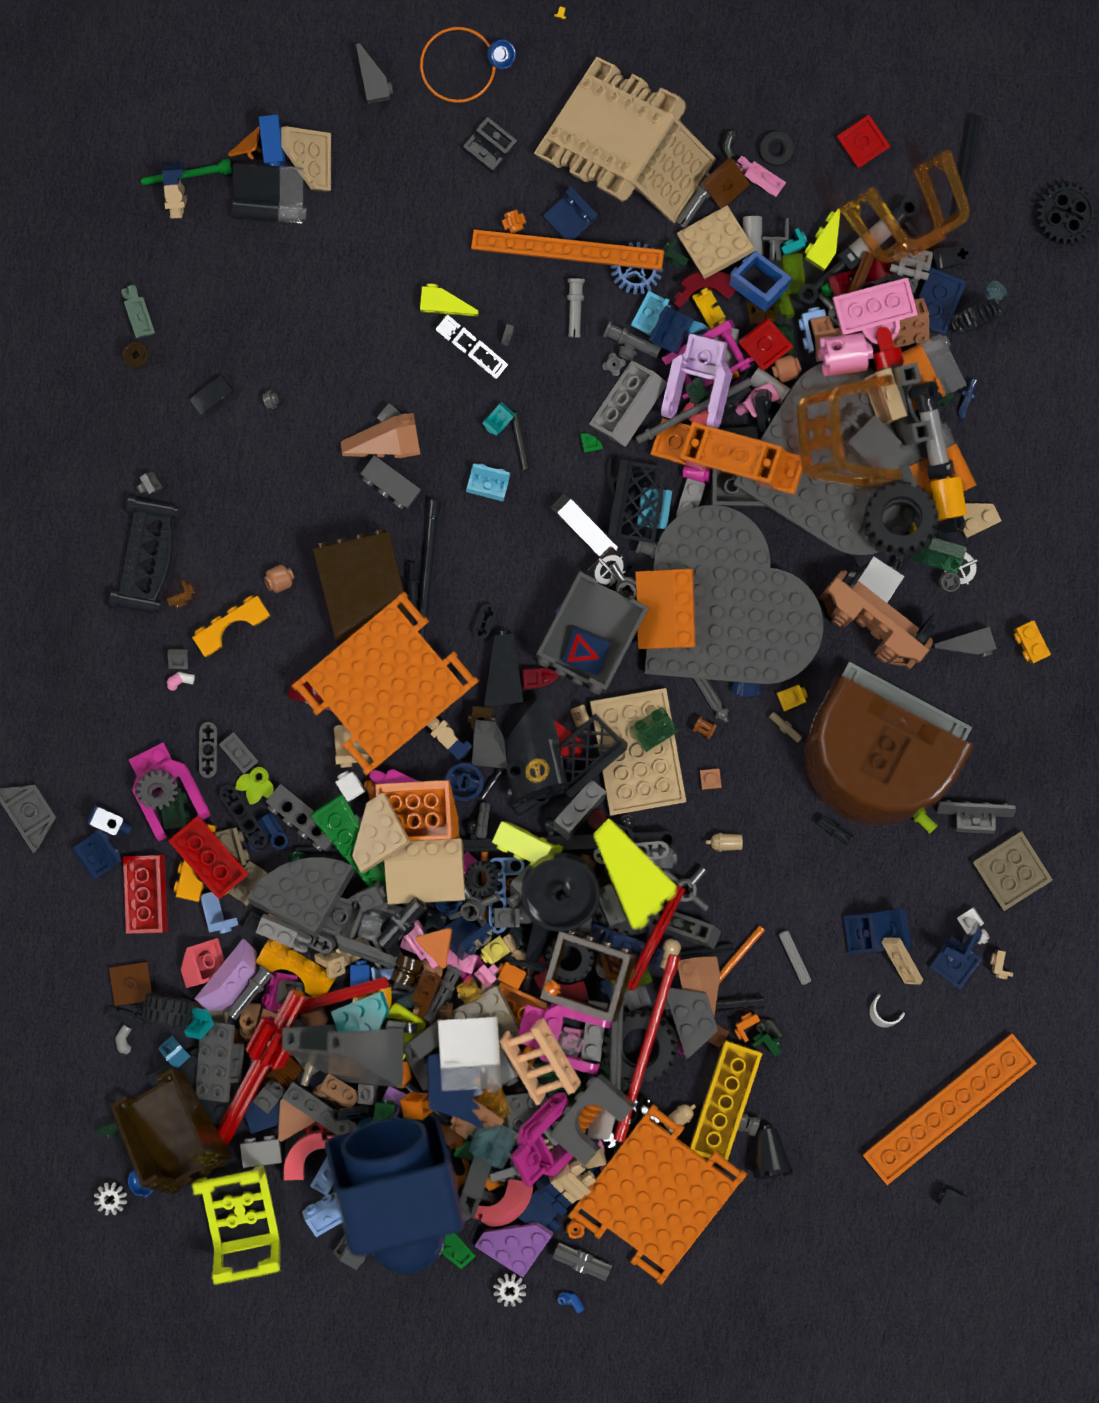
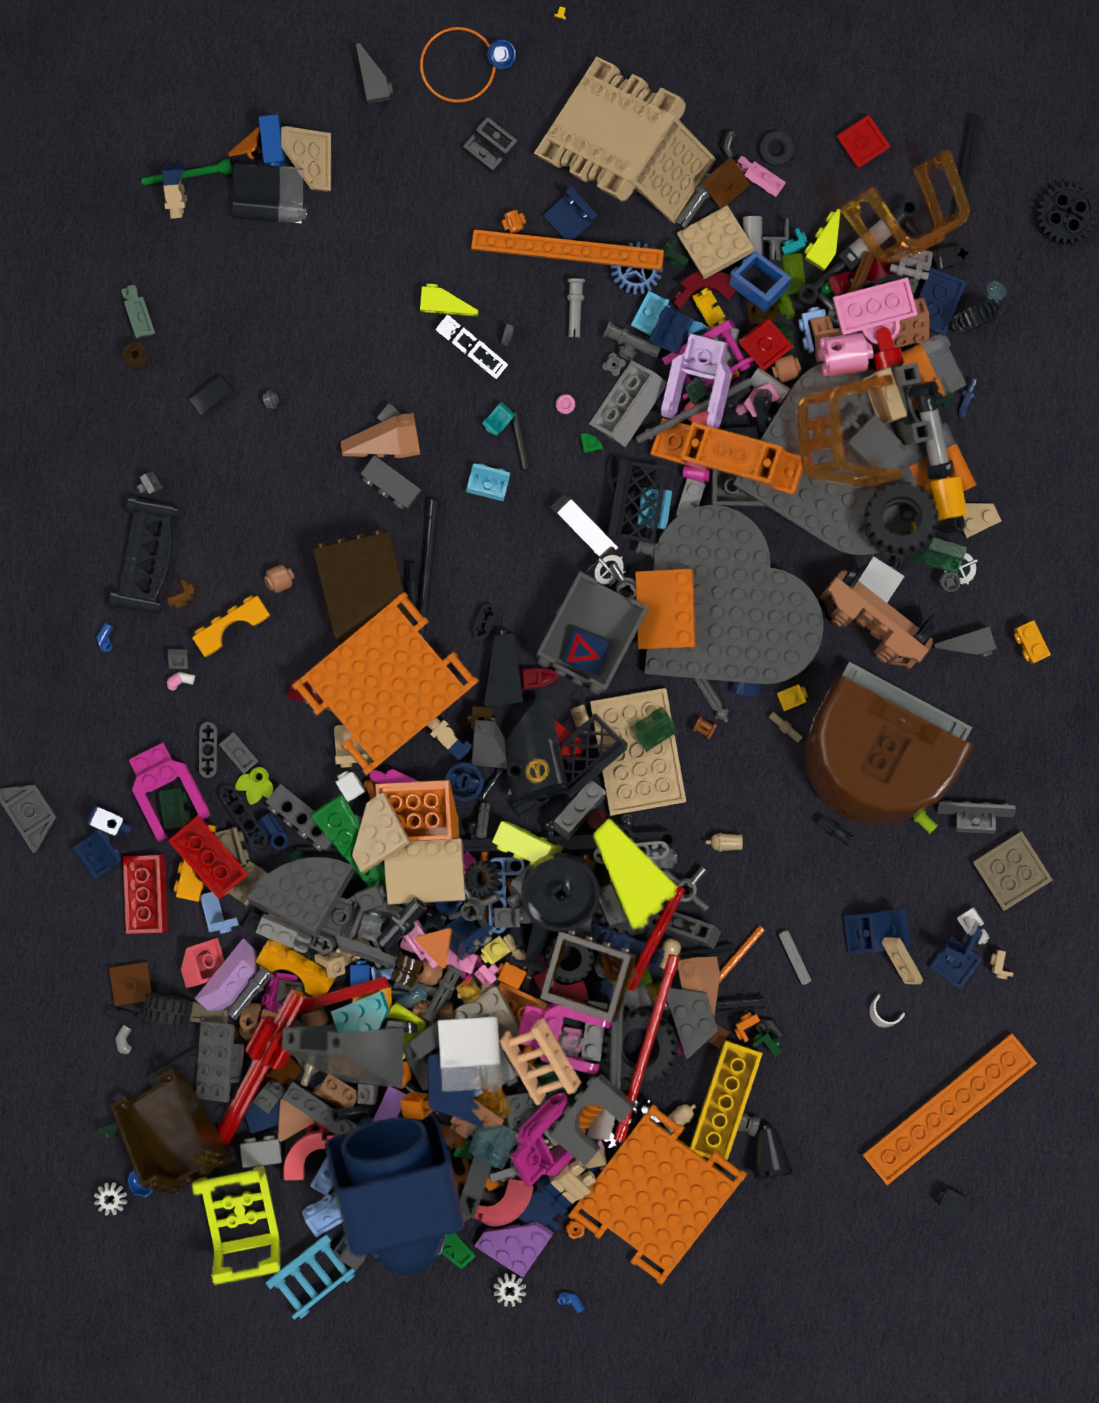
dark grey gear [135,768,178,810] -> none
dark azure slope [158,1035,191,1069] -> none
teal bracket [184,1007,214,1040] -> none
dark green bracket [373,1099,398,1122] -> none
reddish brown bracket [411,970,442,1018] -> none
orange plate [543,980,561,997] -> none
dark grey piece [552,1242,612,1281] -> none
nougat plate [700,768,721,790] -> none
none -> blue arm [96,623,113,652]
none -> medium azure fence [266,1232,356,1320]
none -> bright pink plate [556,395,575,414]
none -> clear yellow slope [647,979,662,1002]

